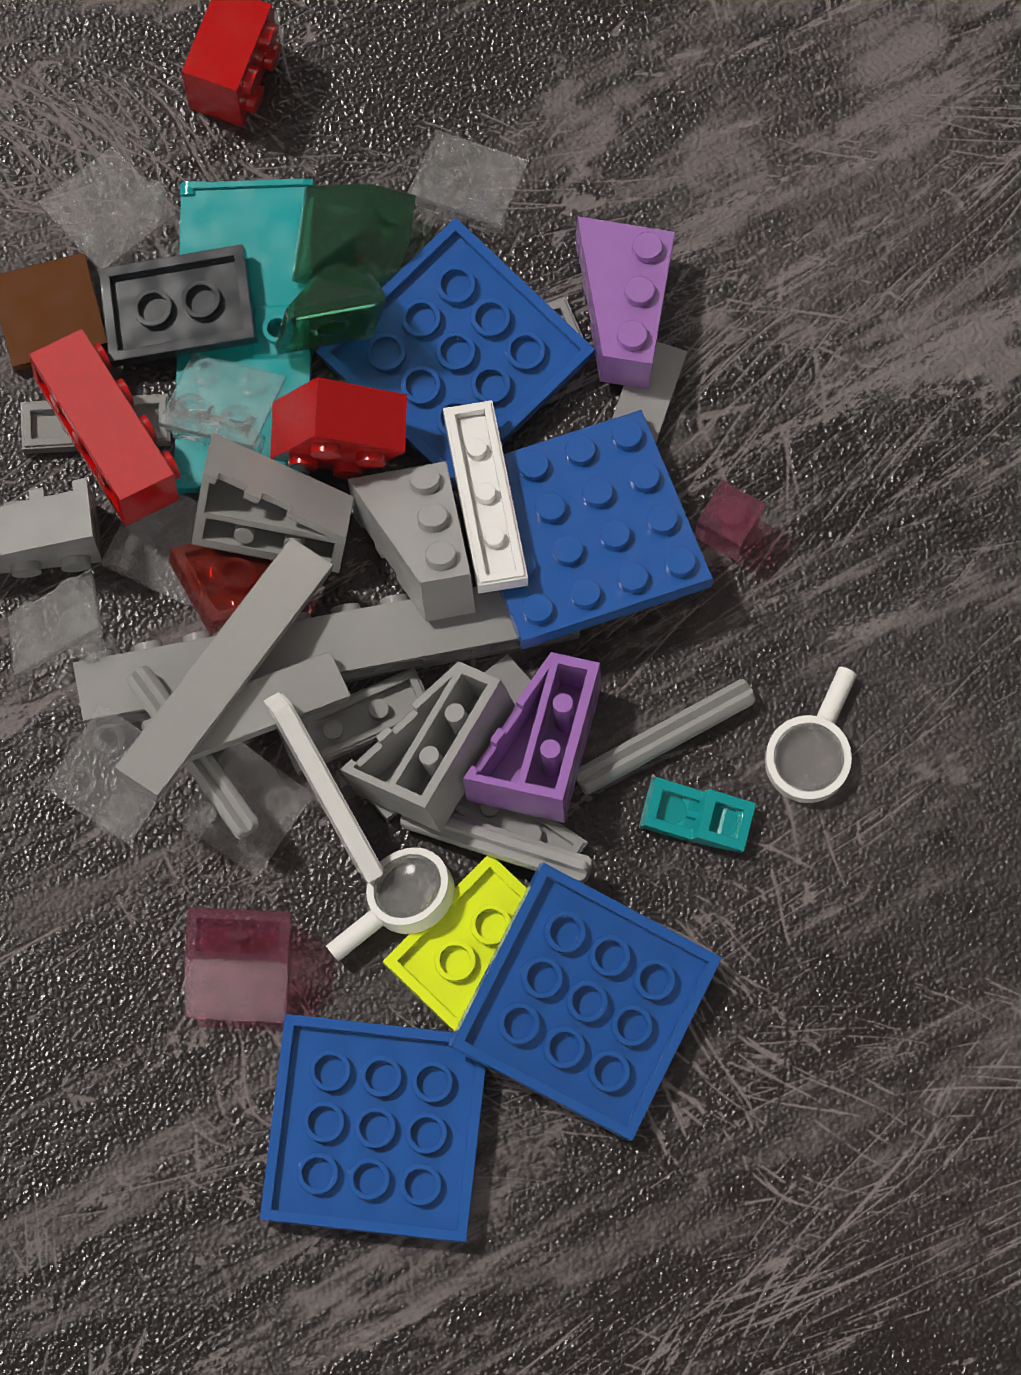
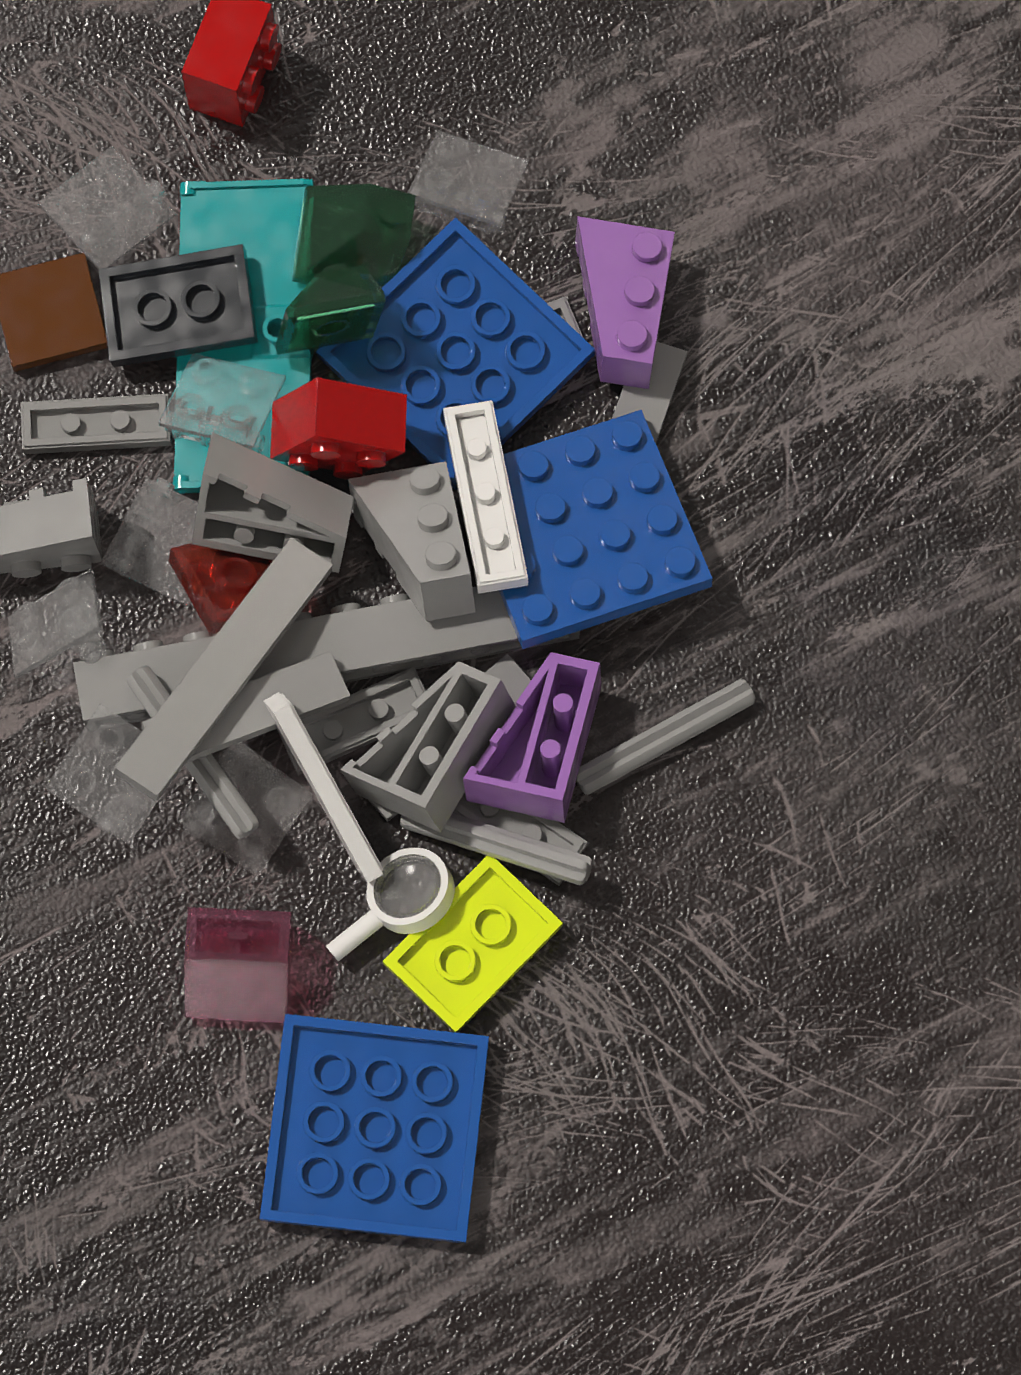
brick [29,329,181,527] -> none
blue plate [448,862,722,1141] -> none
teal slope [639,777,756,853] -> none
clear pink brick [695,480,766,561] -> none
piece [765,667,857,803] -> none

